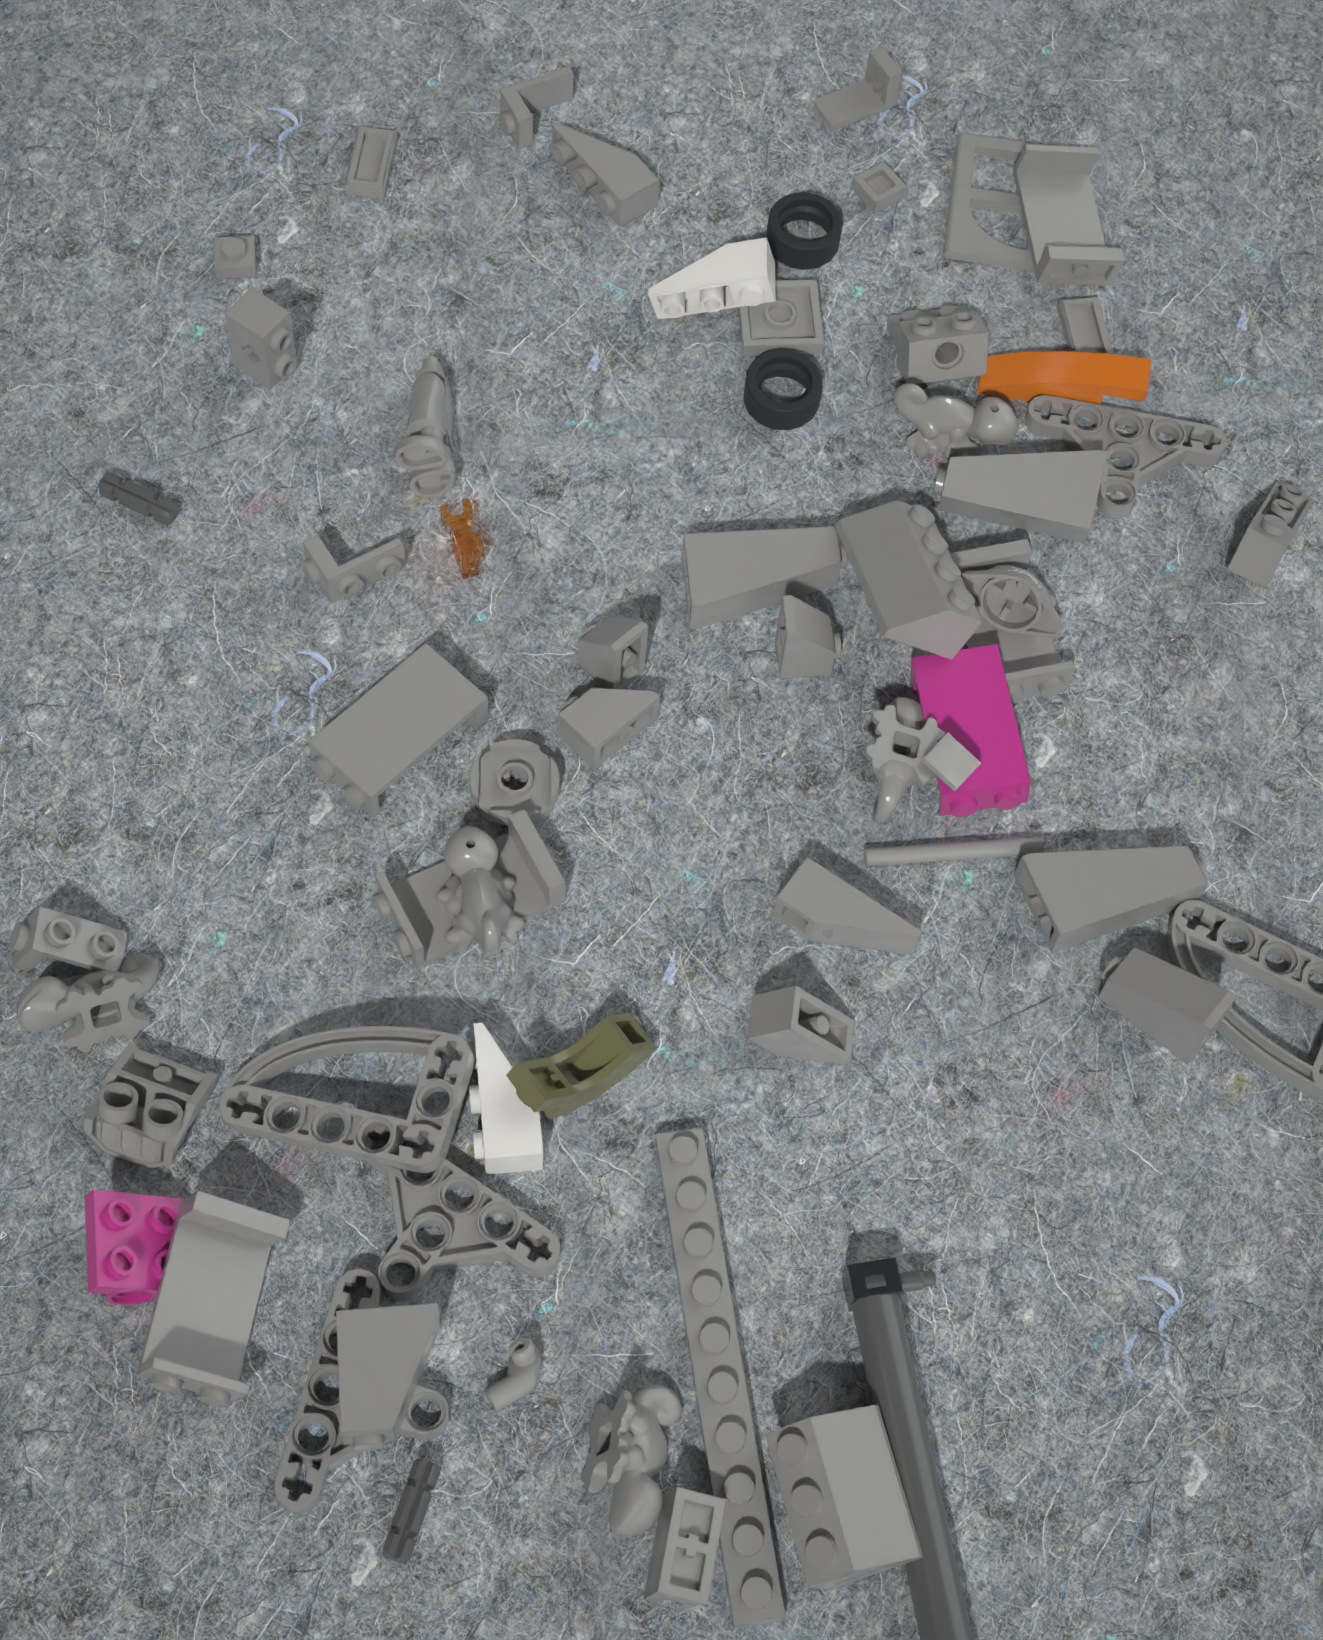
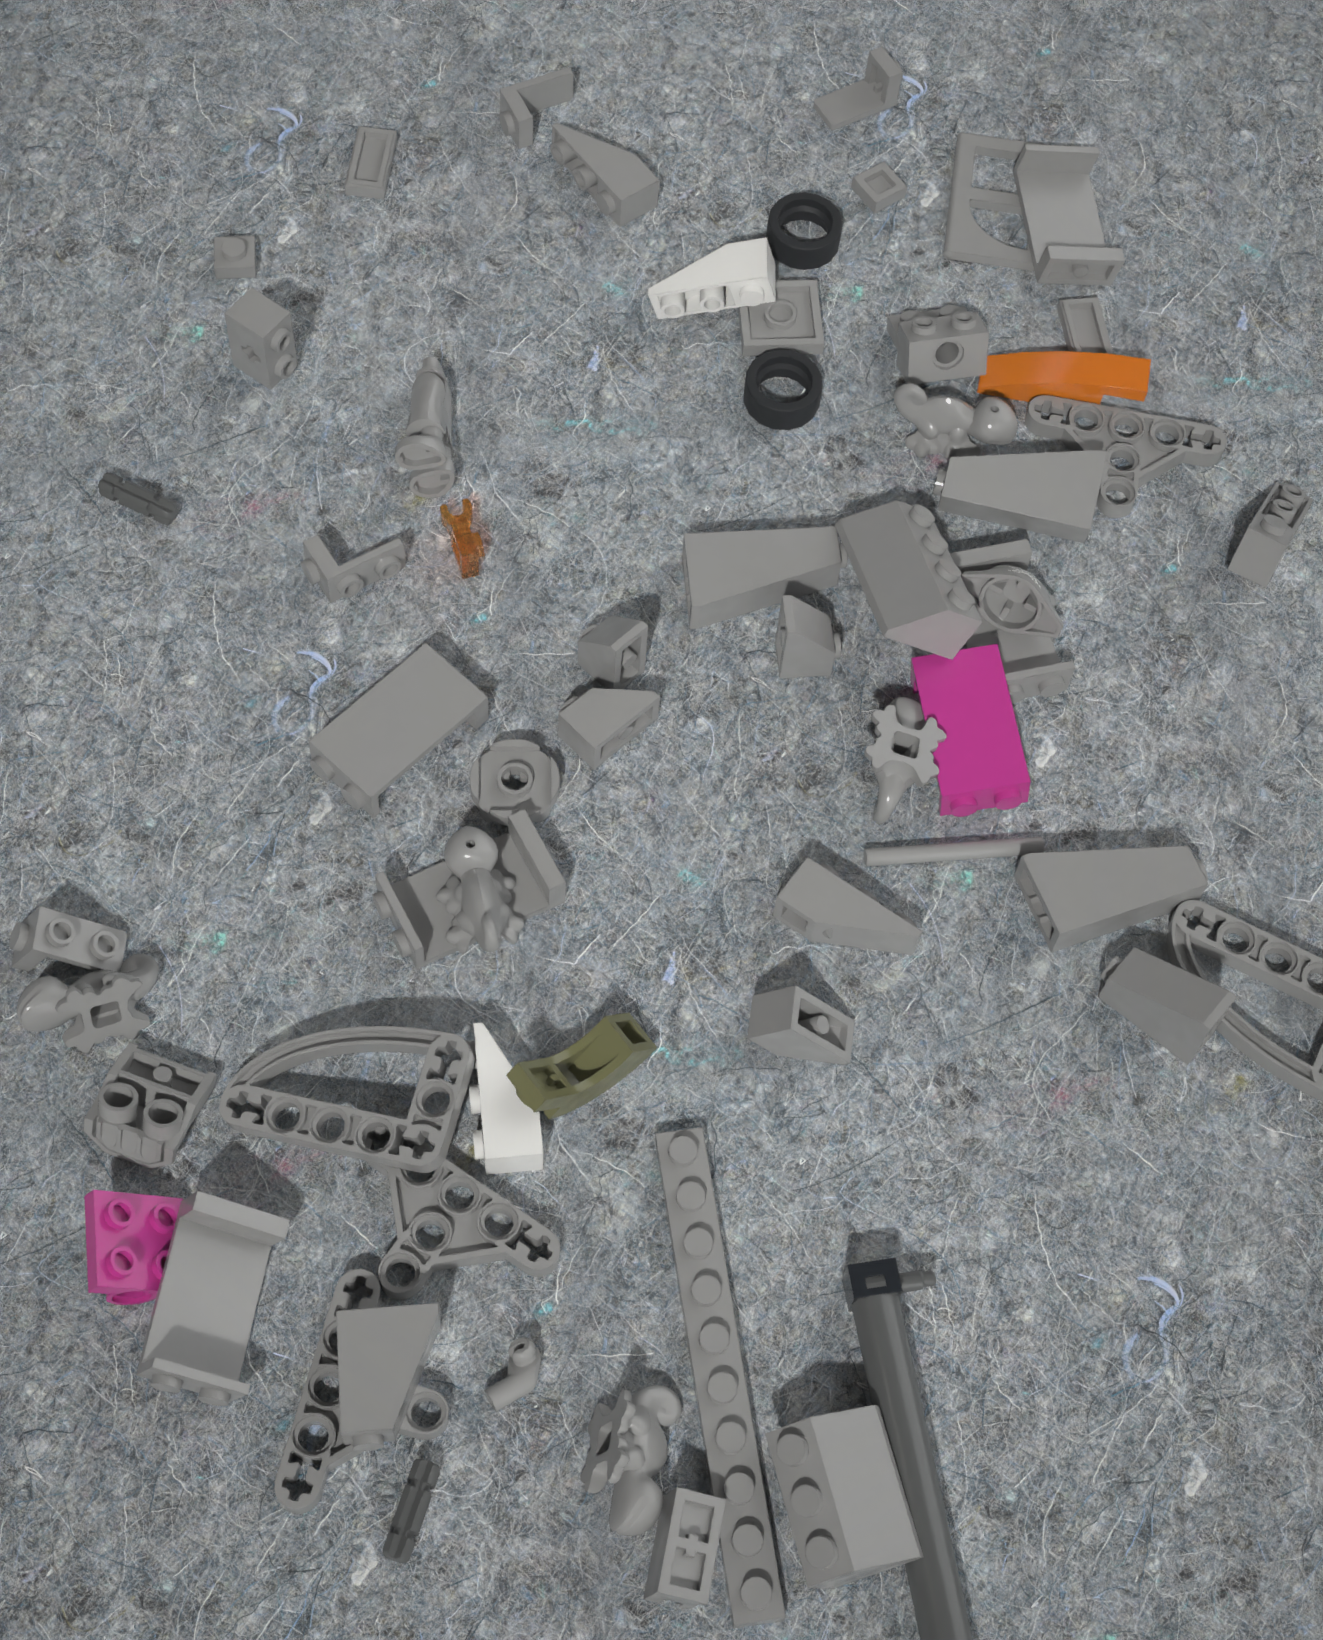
light grey slope [921,732,981,792] -> none

